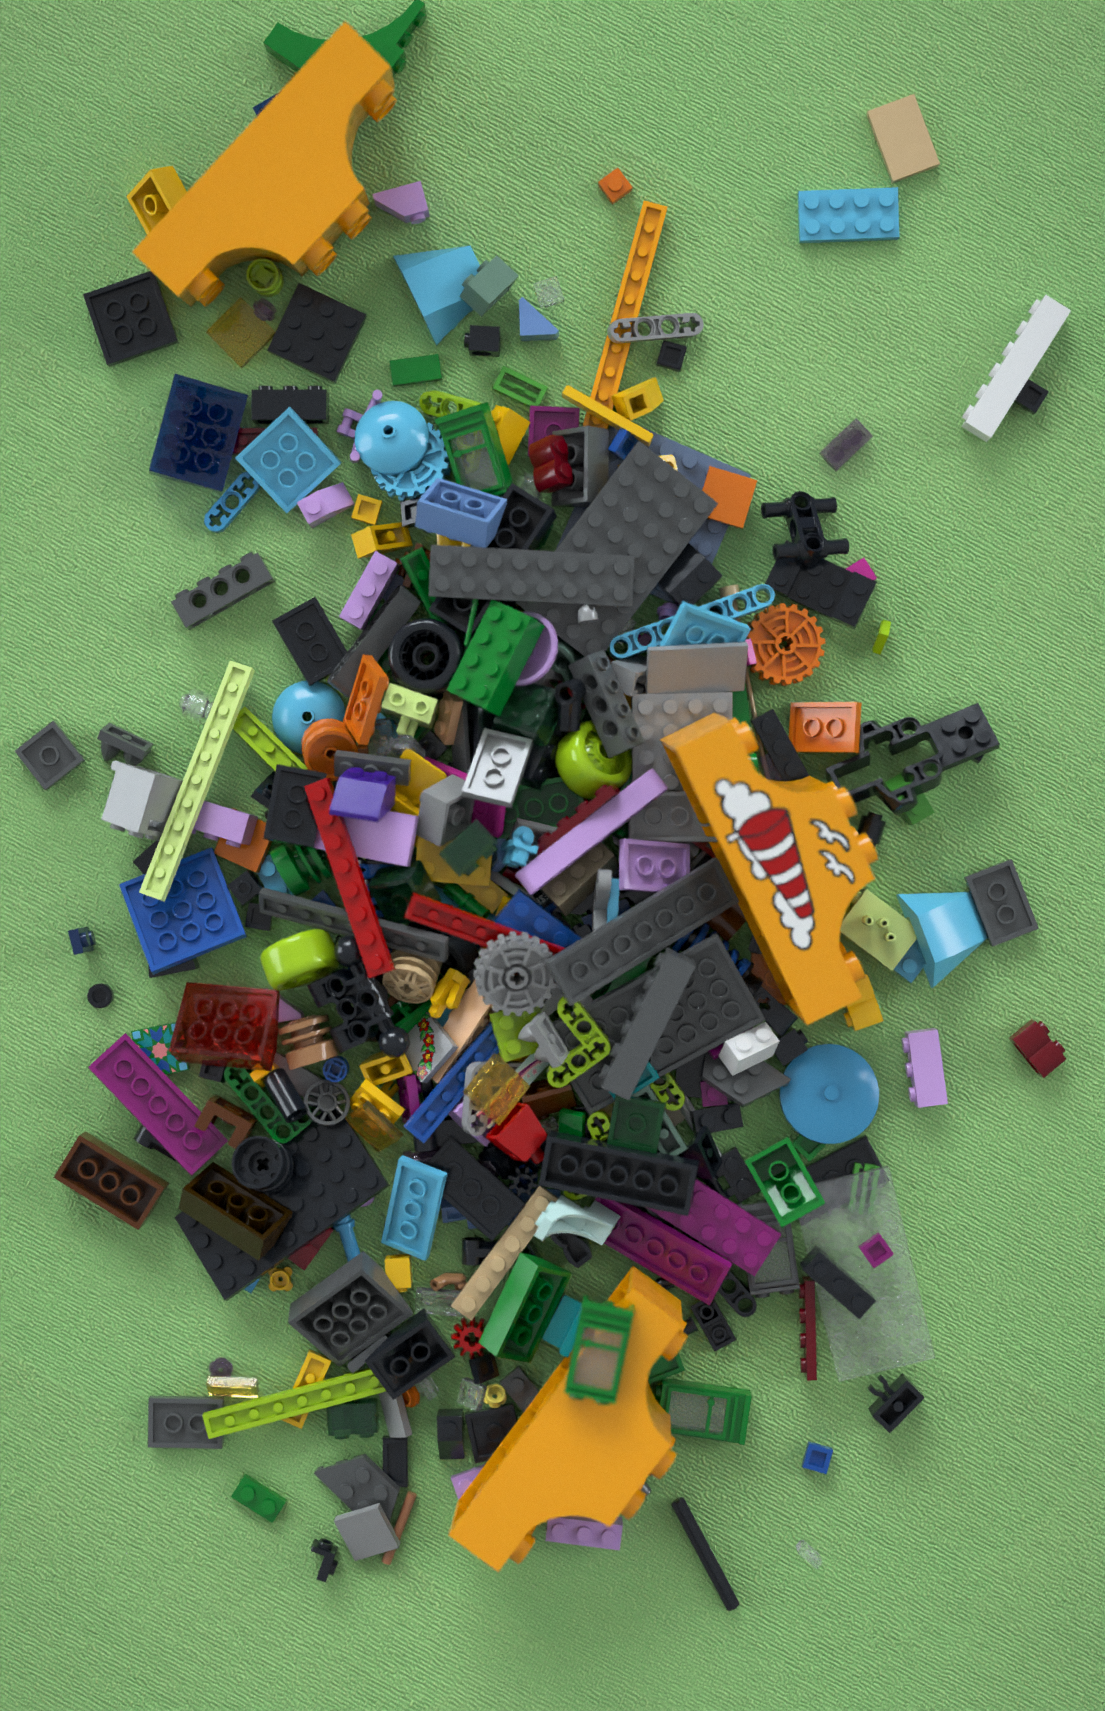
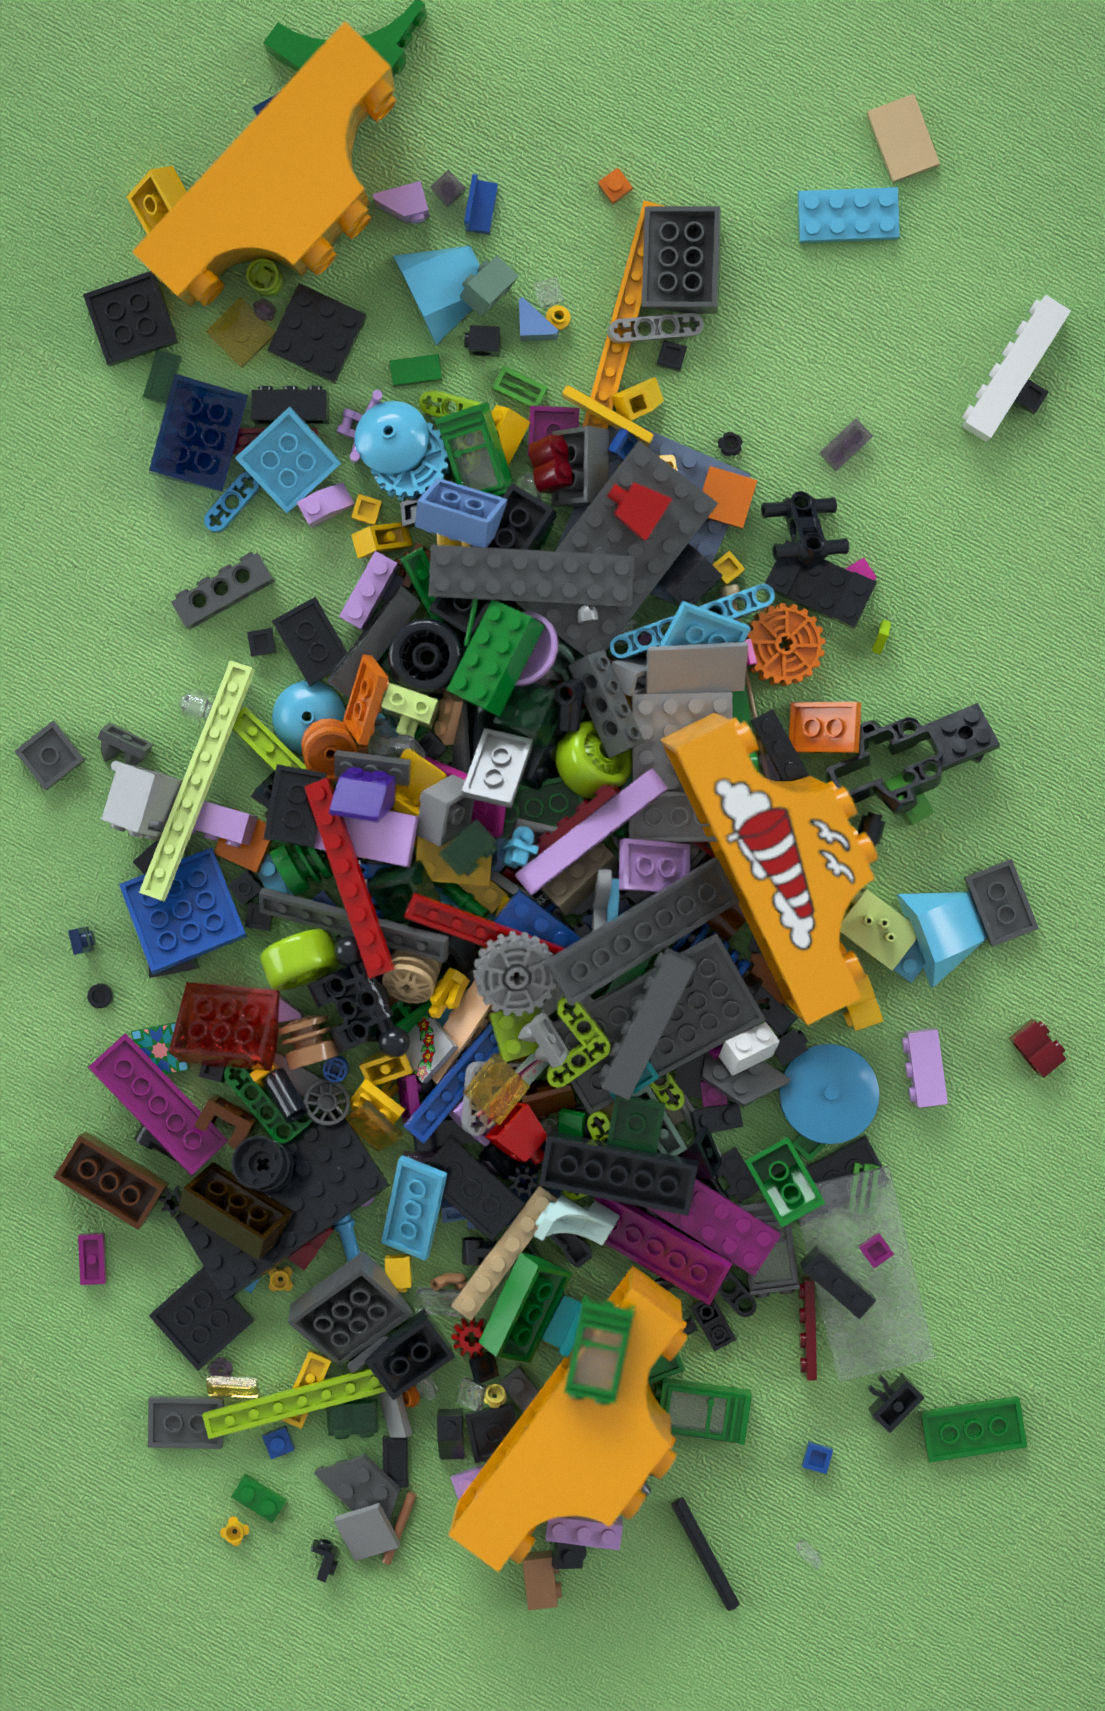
lavender plate [657,603,679,620] -> none
none -> magenta plate [78,1233,107,1285]
none -> clear green tile [143,349,182,405]
none -> black plate [149,1266,254,1371]
none -> black gear [159,1185,184,1217]
none -> yellow plate [220,1516,250,1546]
none -> black plate [247,628,277,657]
none -> blue plate [262,1425,295,1459]
none -> plate [430,170,466,207]
none -> blue panel [464,174,498,235]
none -> medium nougat brick [522,1550,562,1610]
none -> yellow plate [546,305,571,330]
none -> black bracket [551,1542,587,1569]
none -> red torso [607,483,672,541]
none -> dark grey slope [642,206,722,314]
none -> yellow plate [712,550,745,586]
none -> black plate [718,432,743,457]
none -> green plate [920,1396,1027,1463]

